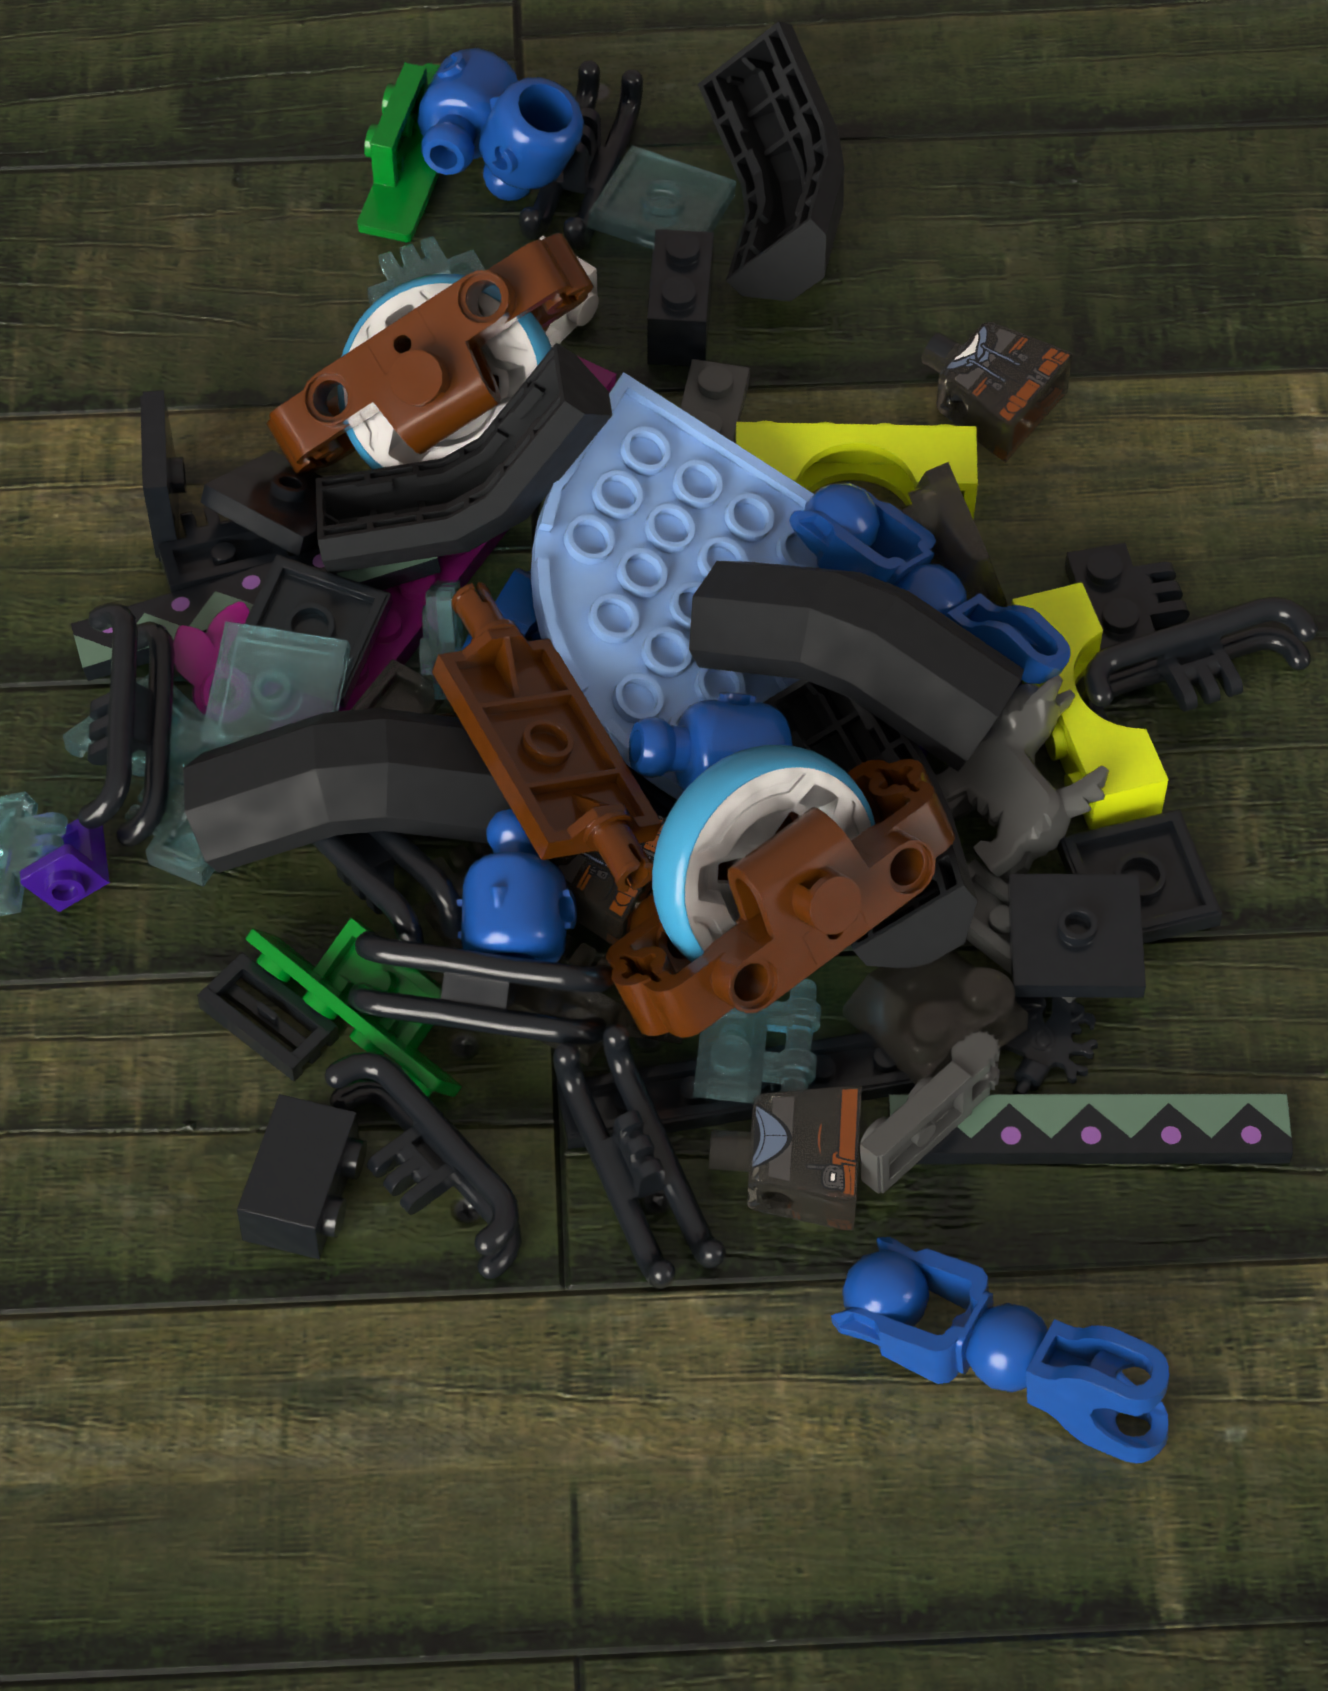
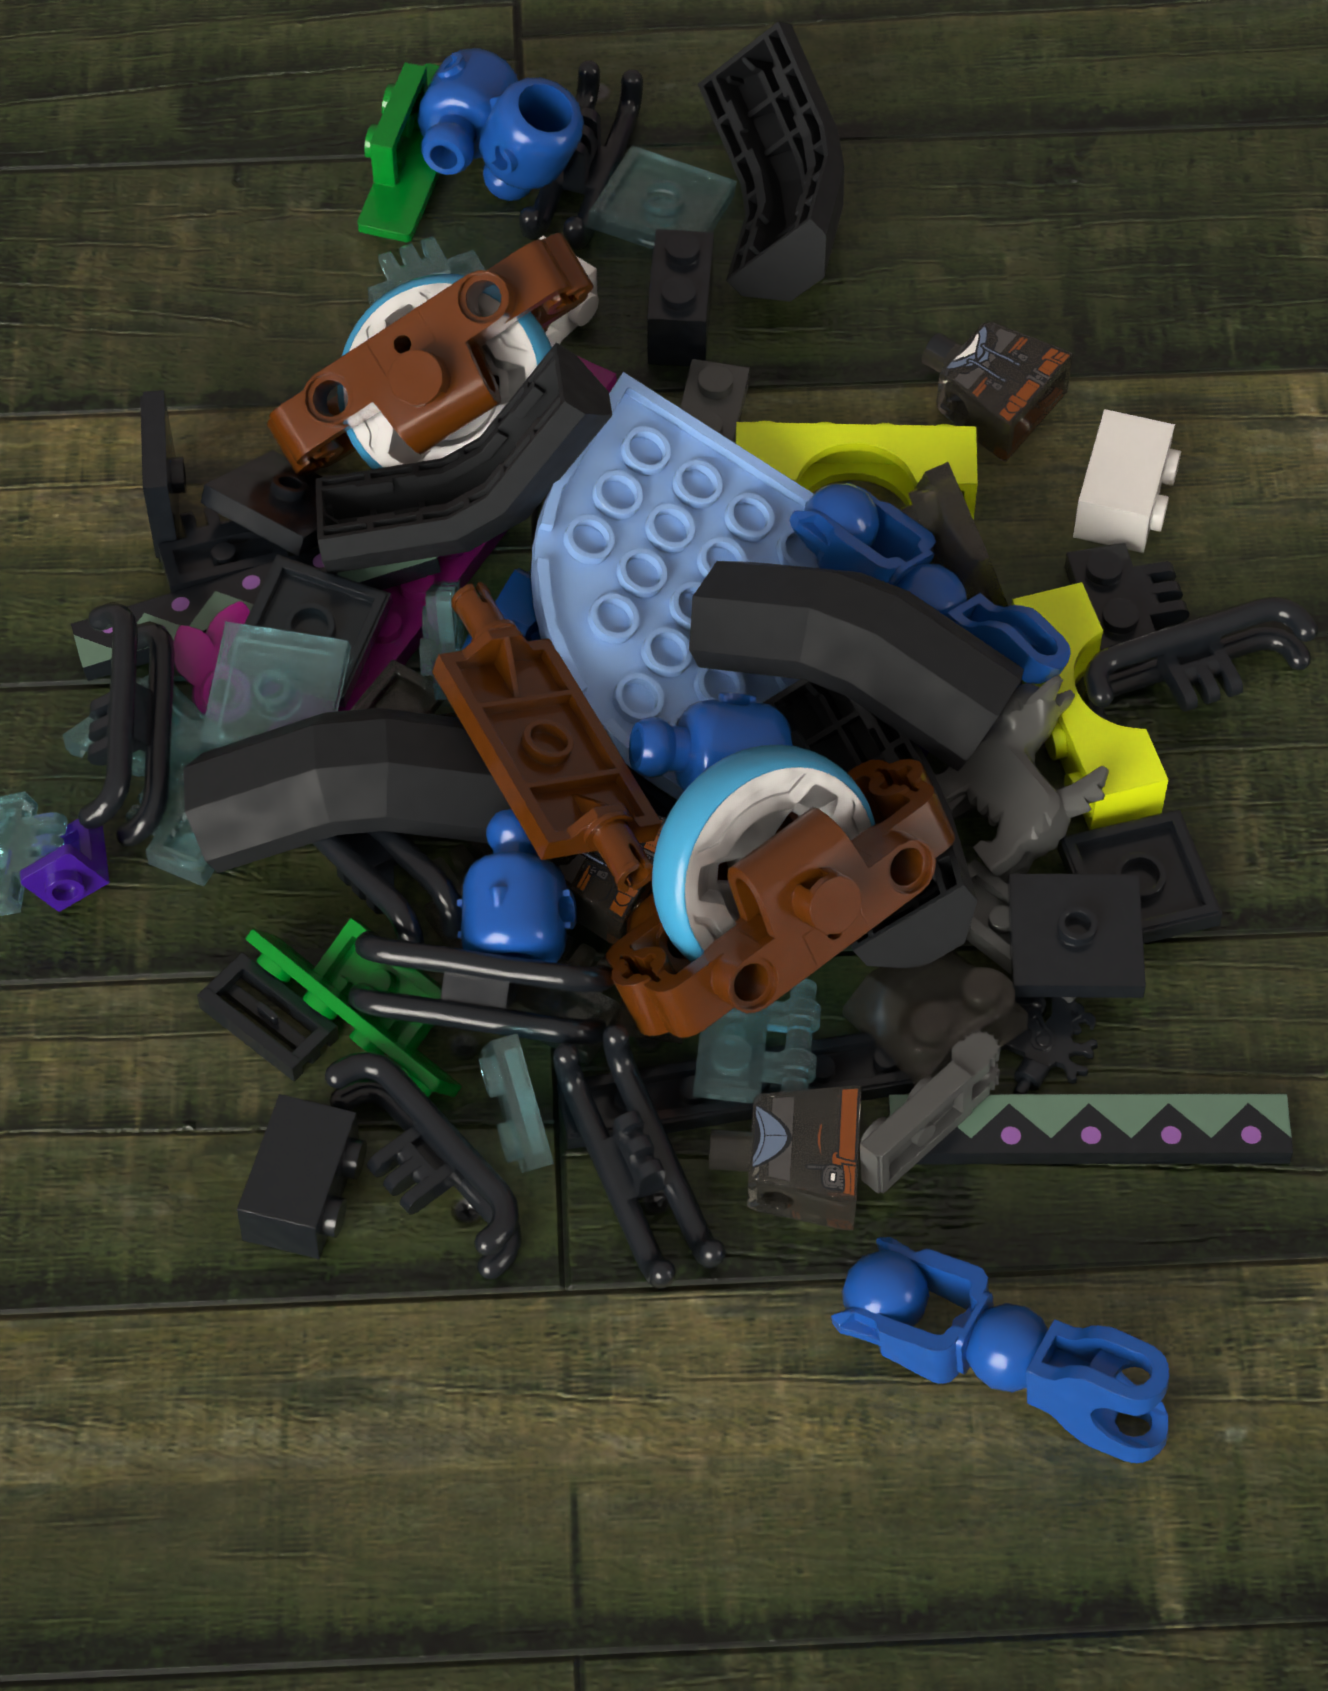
none -> clear light blue wing [479,1034,554,1173]
none -> white brick [1073,409,1181,553]

